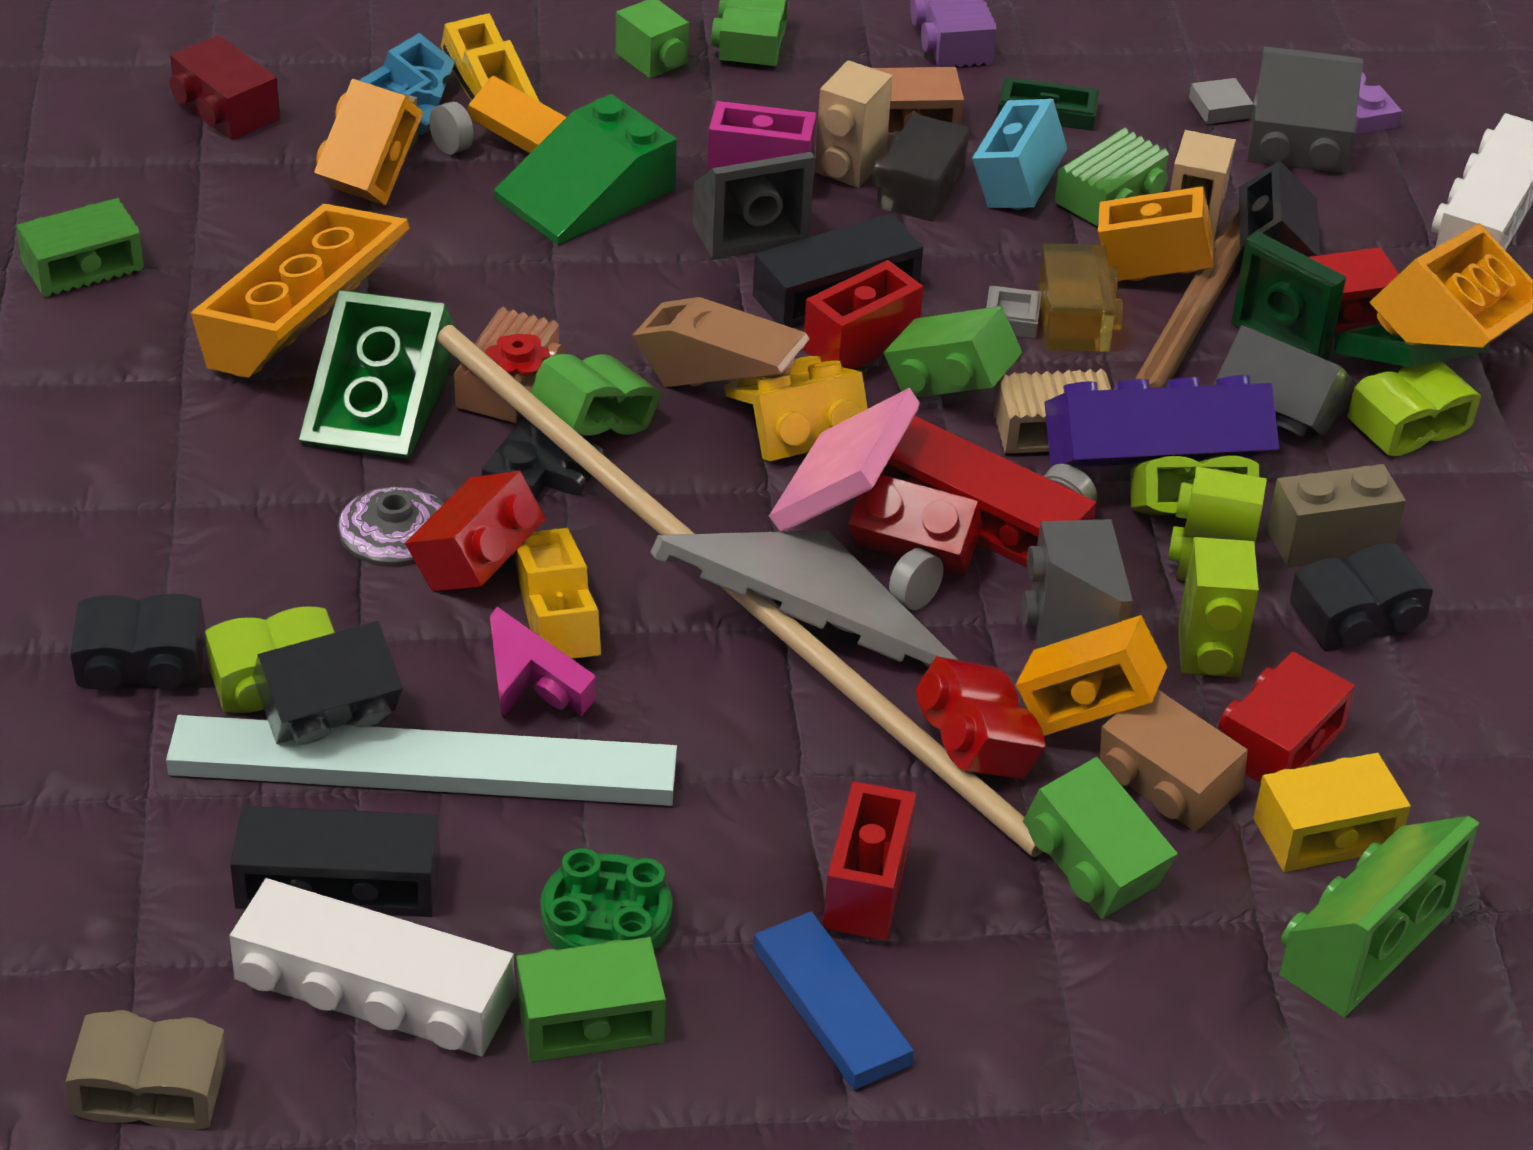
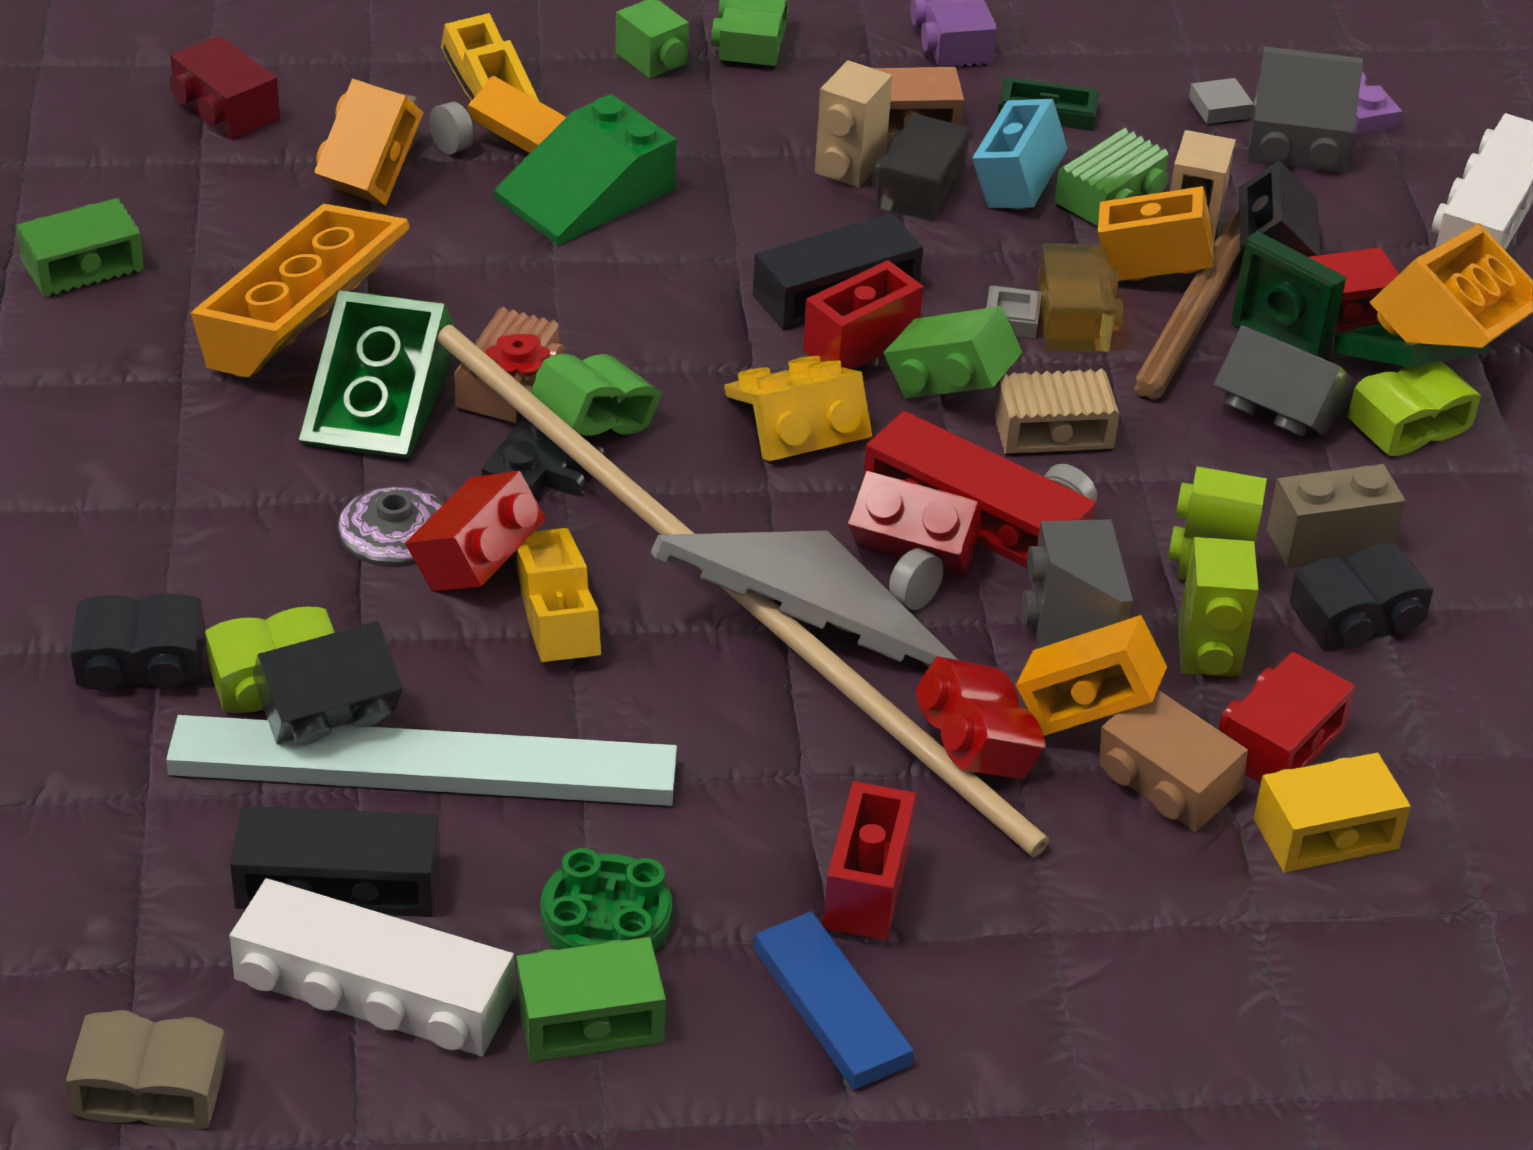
dark azure slope [359,33,455,135] -> none
dark pink slope [490,607,597,717] -> none
medium nougat slope [632,297,810,387] -> none
dark grey slope [693,152,815,259] -> none
dark pink brick [707,101,817,172] -> none
bright pink tile [769,388,920,532] -> none
bright green brick [1023,757,1178,919] -> none
dark purple brick [1044,375,1279,467] -> none
lime brick [1130,456,1259,516] -> none
bright green slope [1279,816,1480,1018] -> none

